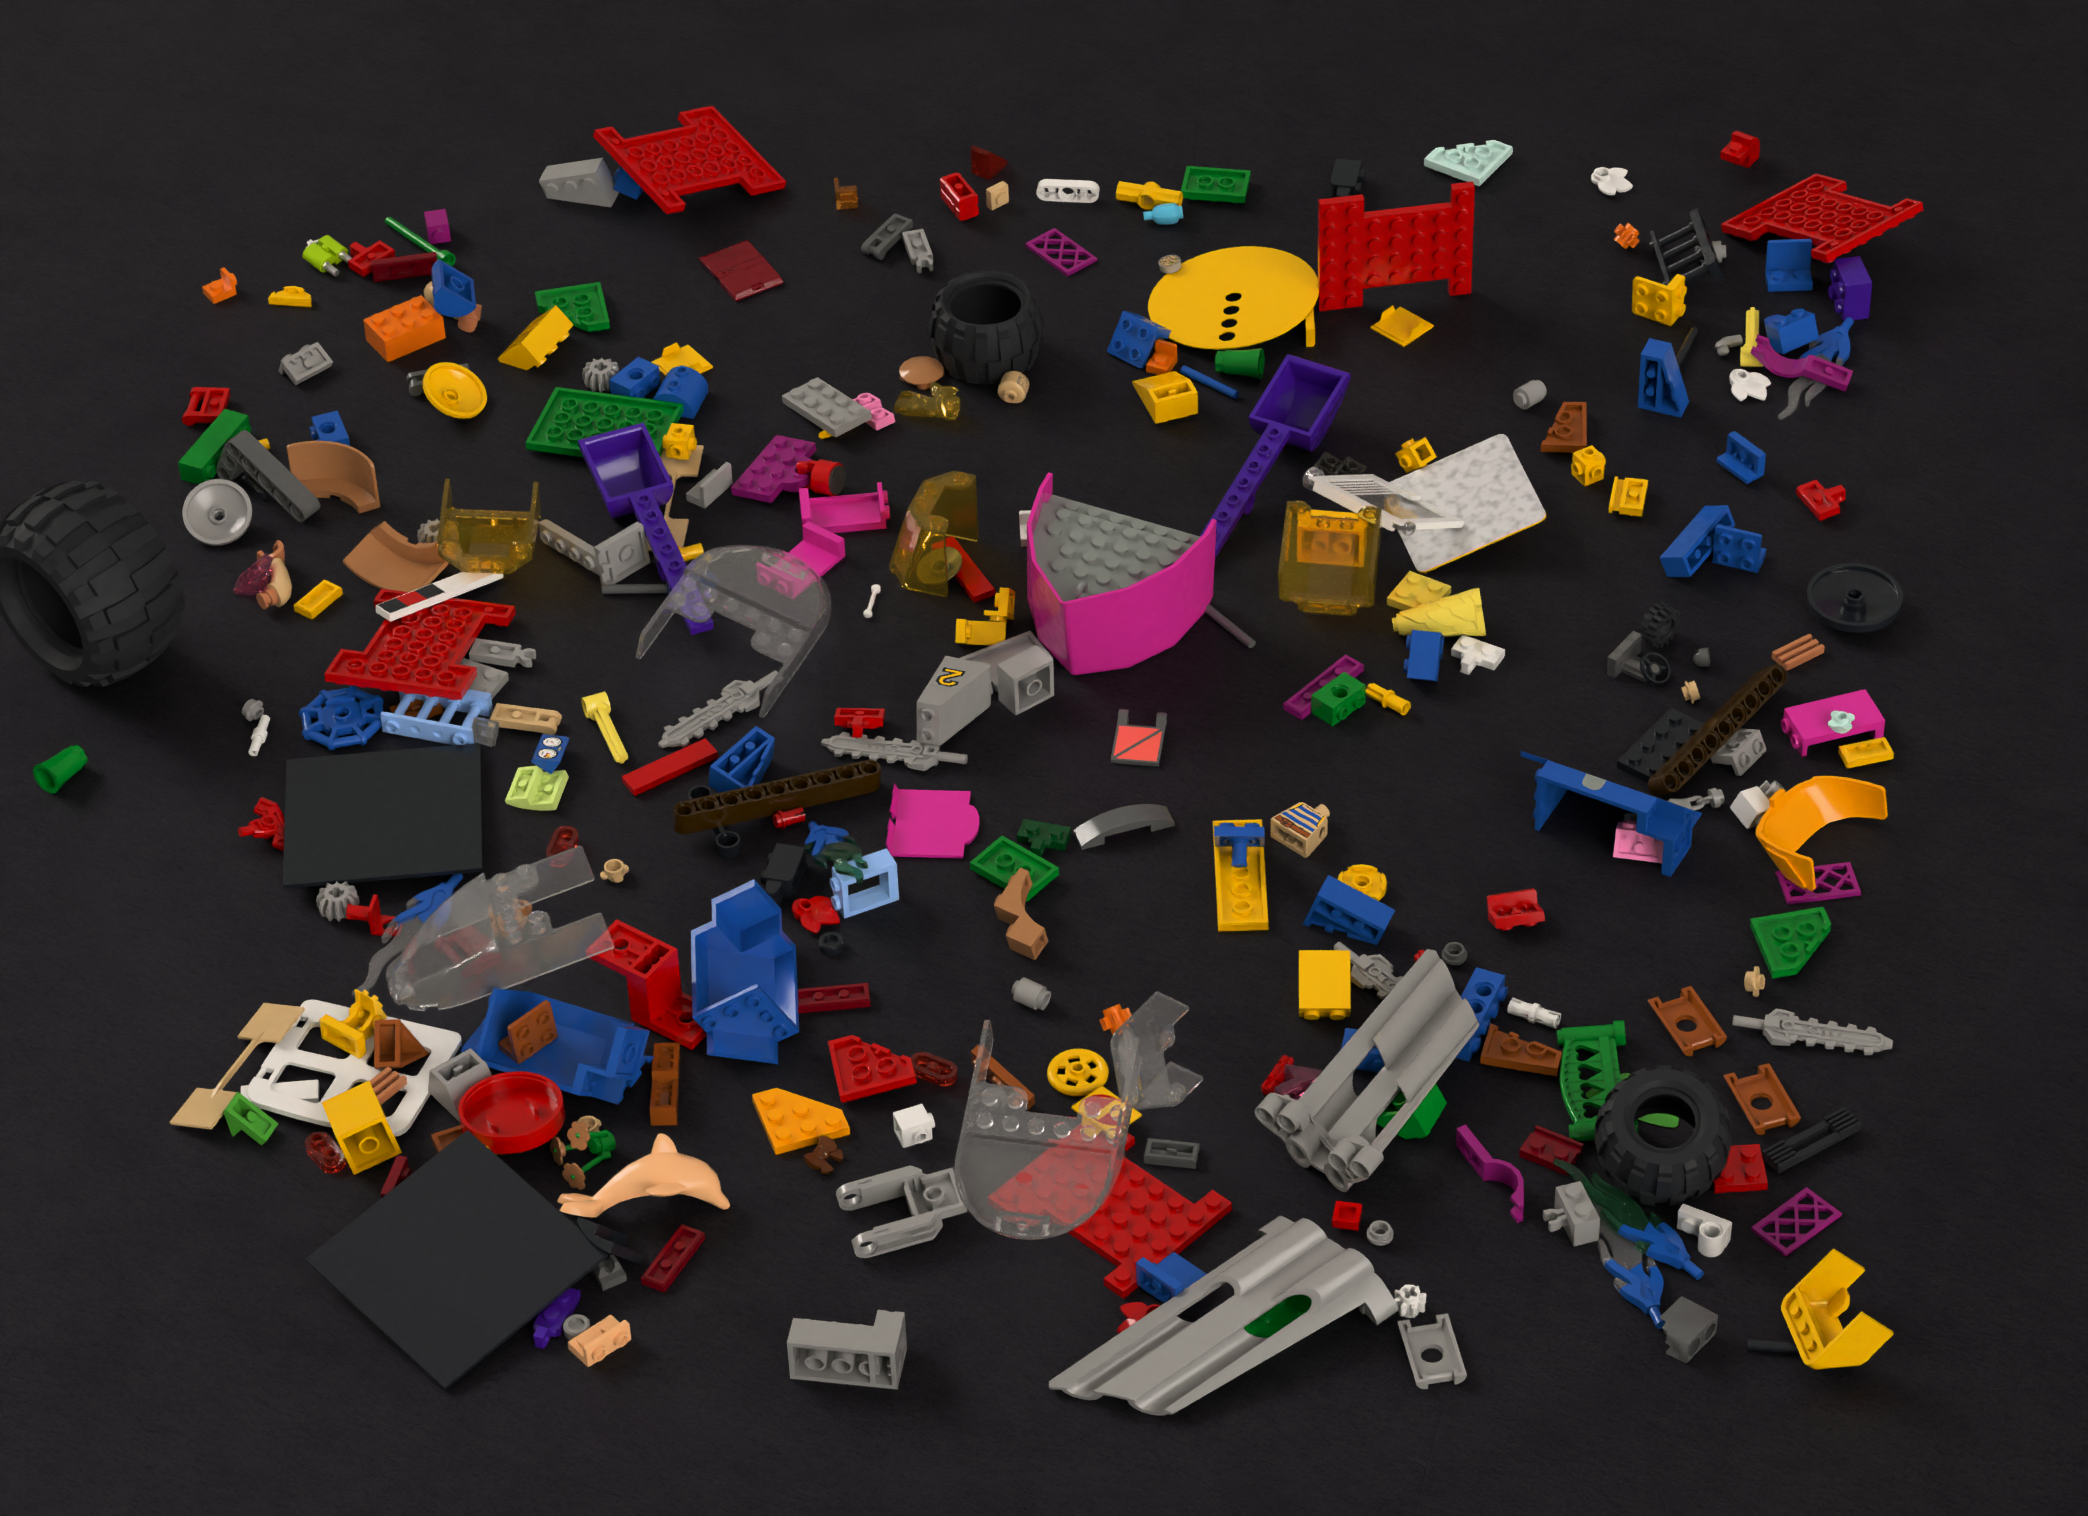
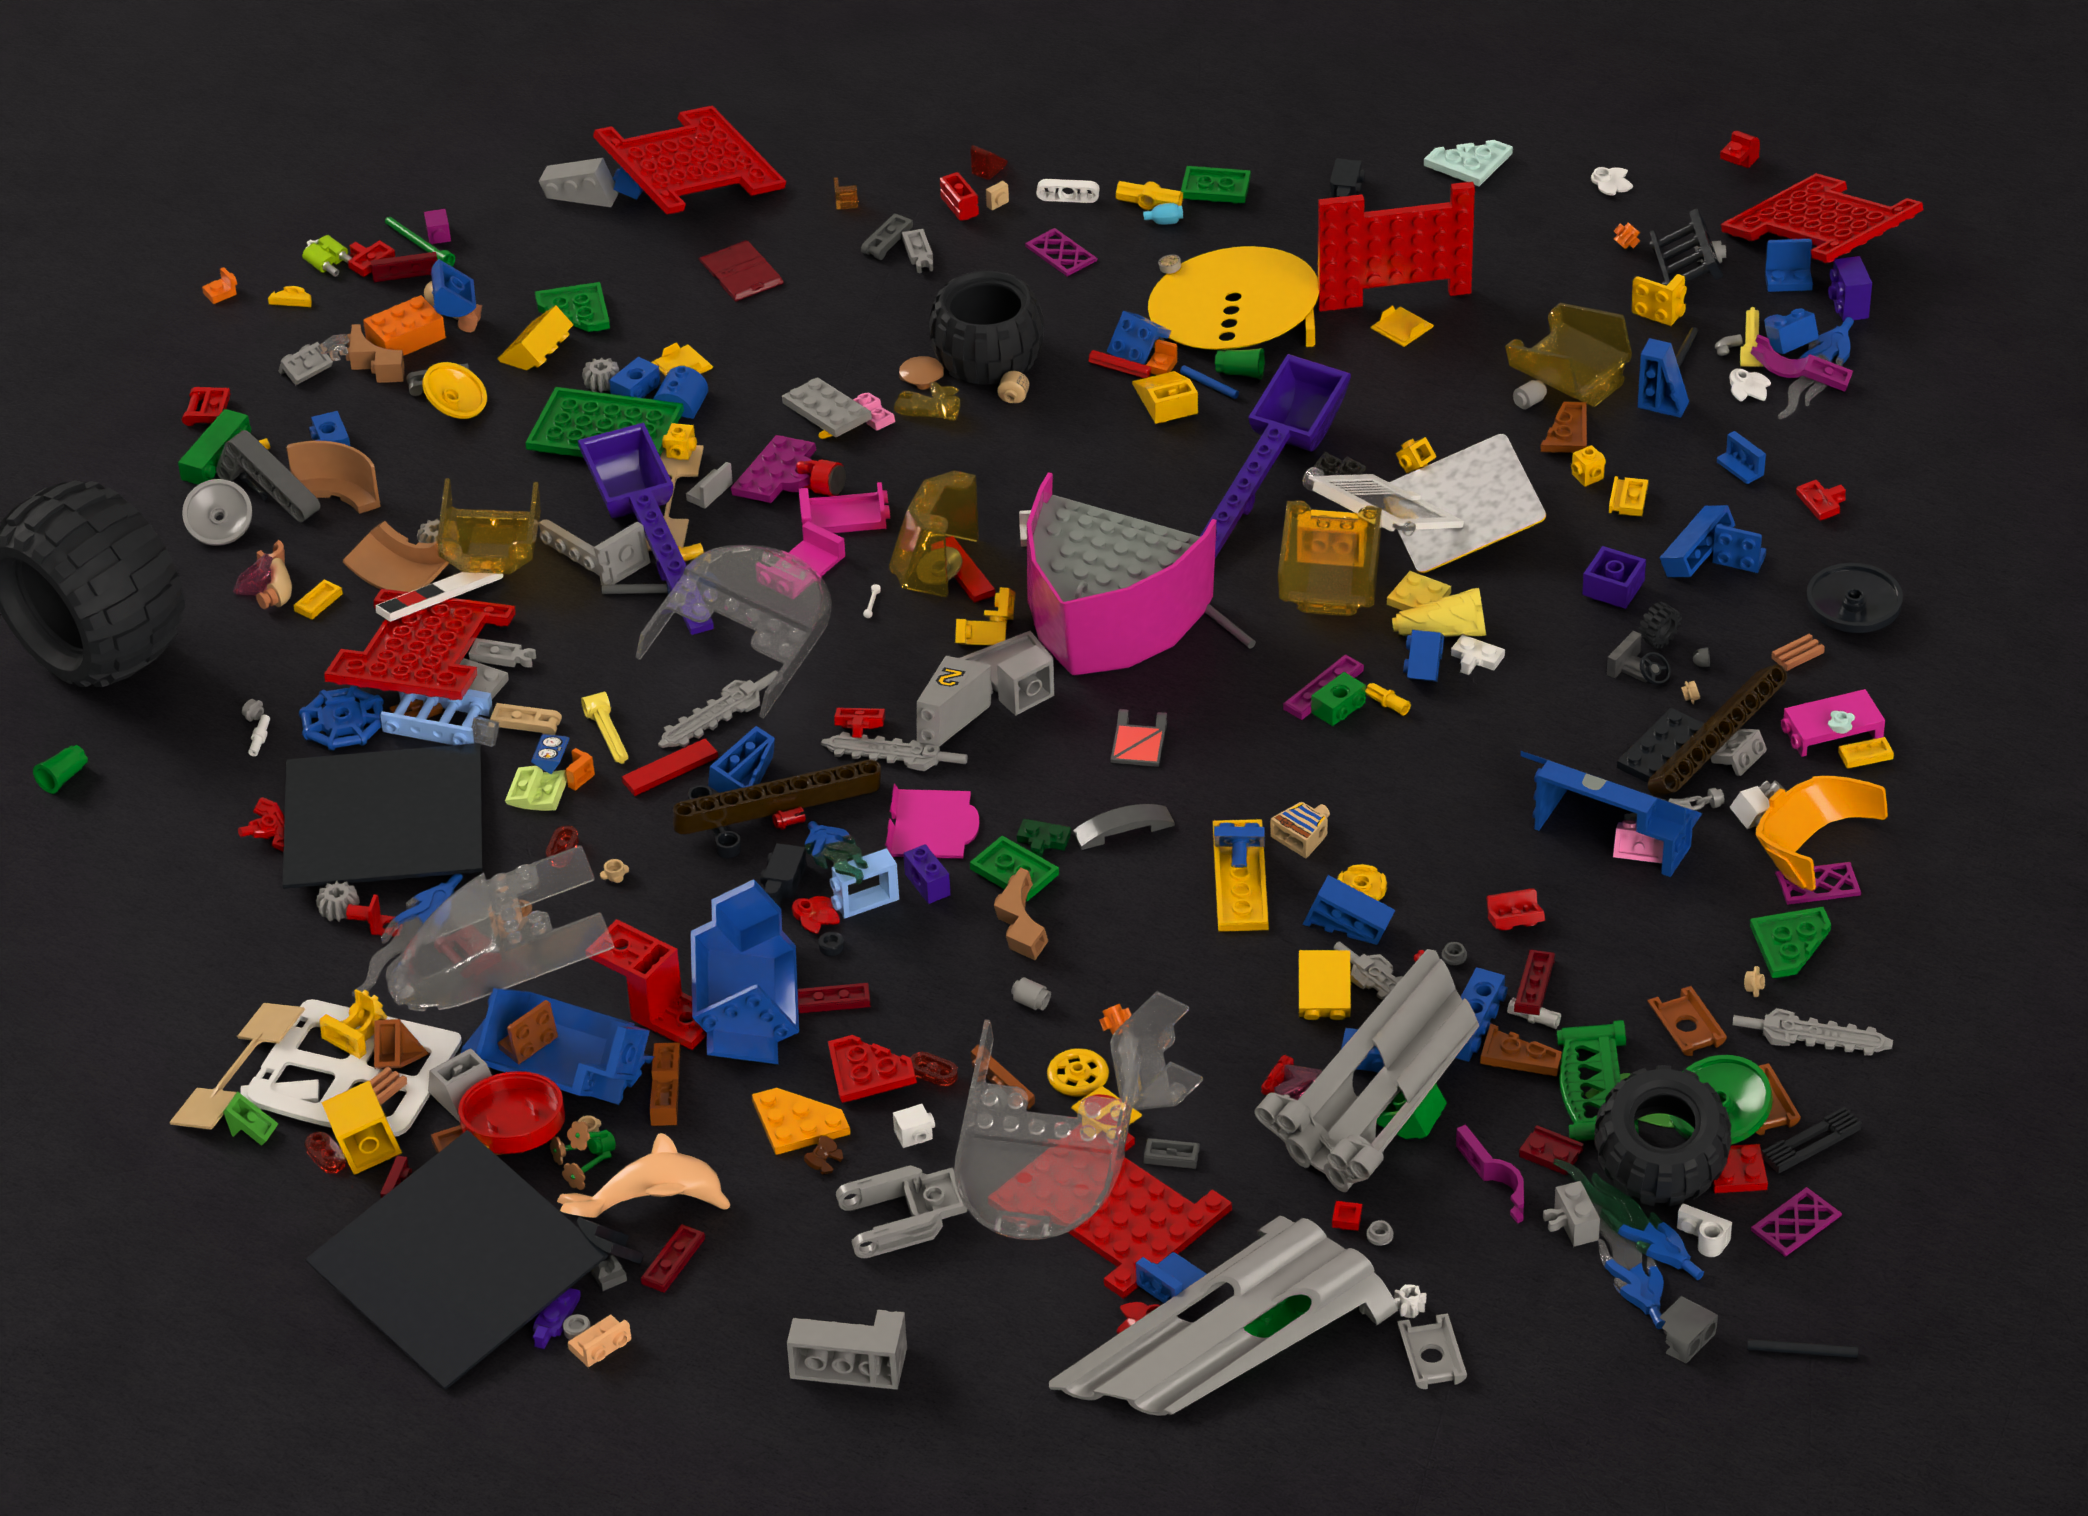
yellow windscreen [1781,1248,1894,1370] -> none
none -> clear tile [318,334,350,361]
none -> medium nougat arch [346,324,405,383]
none -> orange bracket [566,748,595,791]
none -> dark purple brick [904,844,950,904]
none -> red axle [1089,350,1151,378]
none -> clear yellow windscreen [1505,303,1632,407]
none -> dark red tile [1514,950,1555,1016]
none -> dark purple brick [1582,546,1646,609]
none -> green dish [1669,1055,1773,1145]

